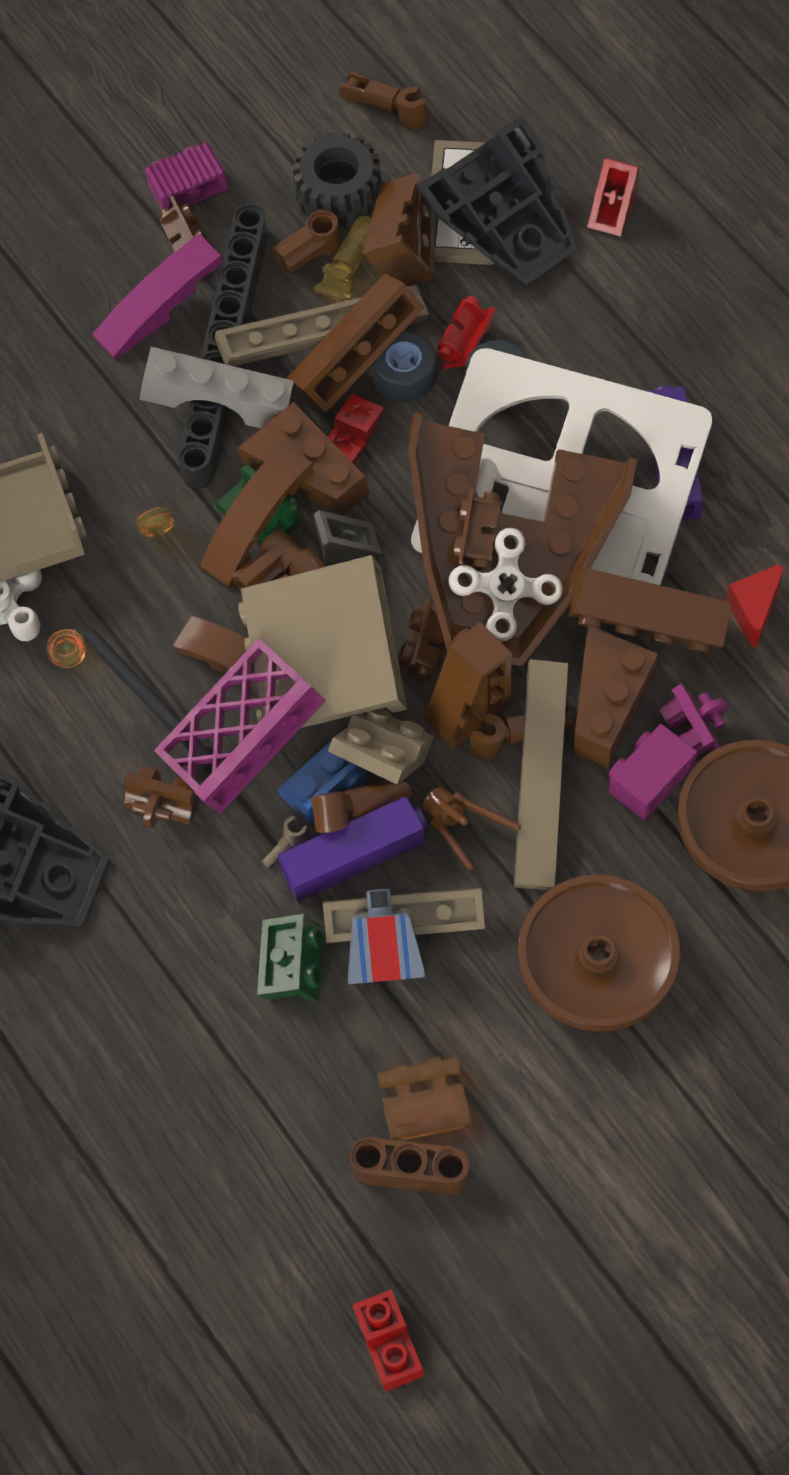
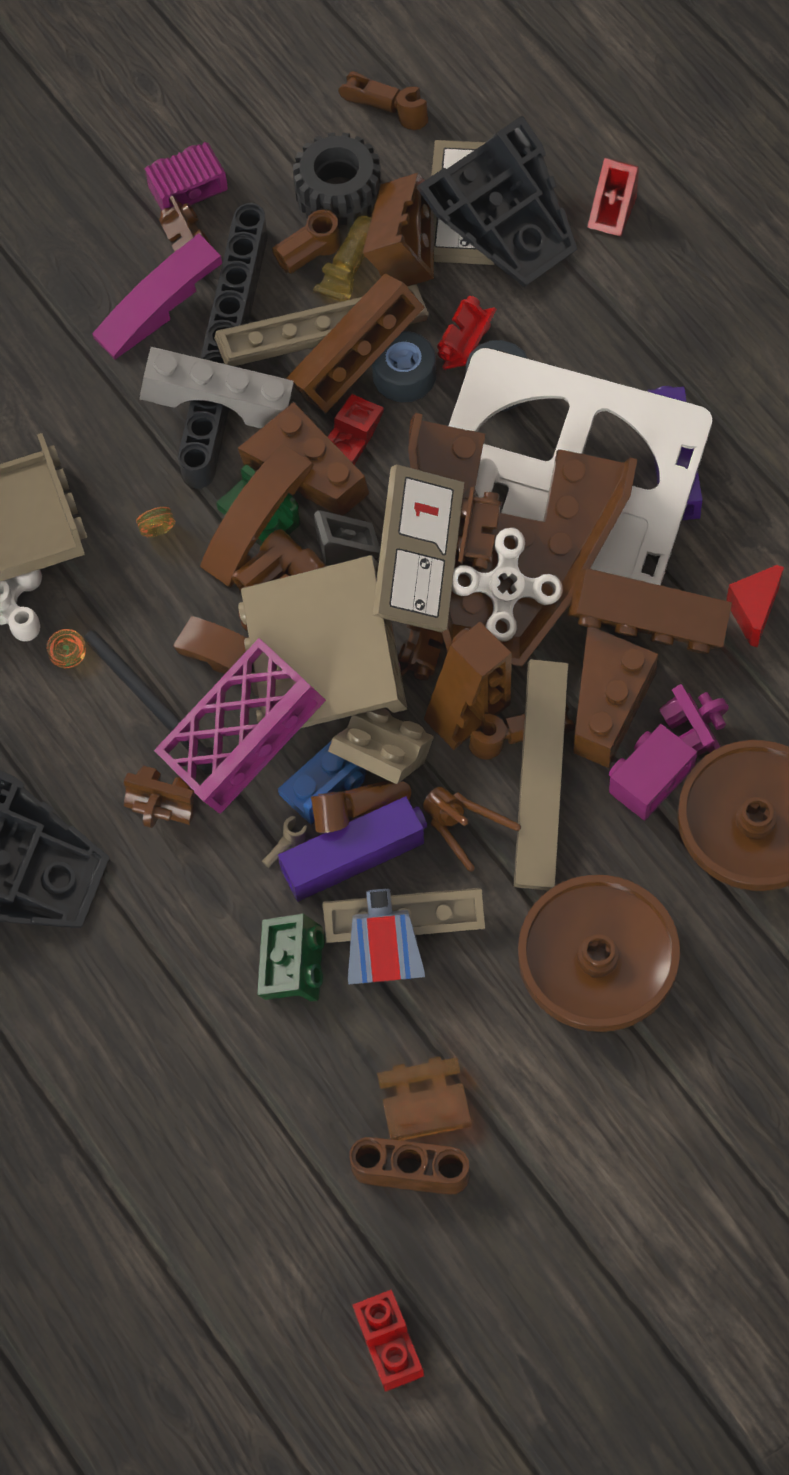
none -> tile [372,465,464,632]

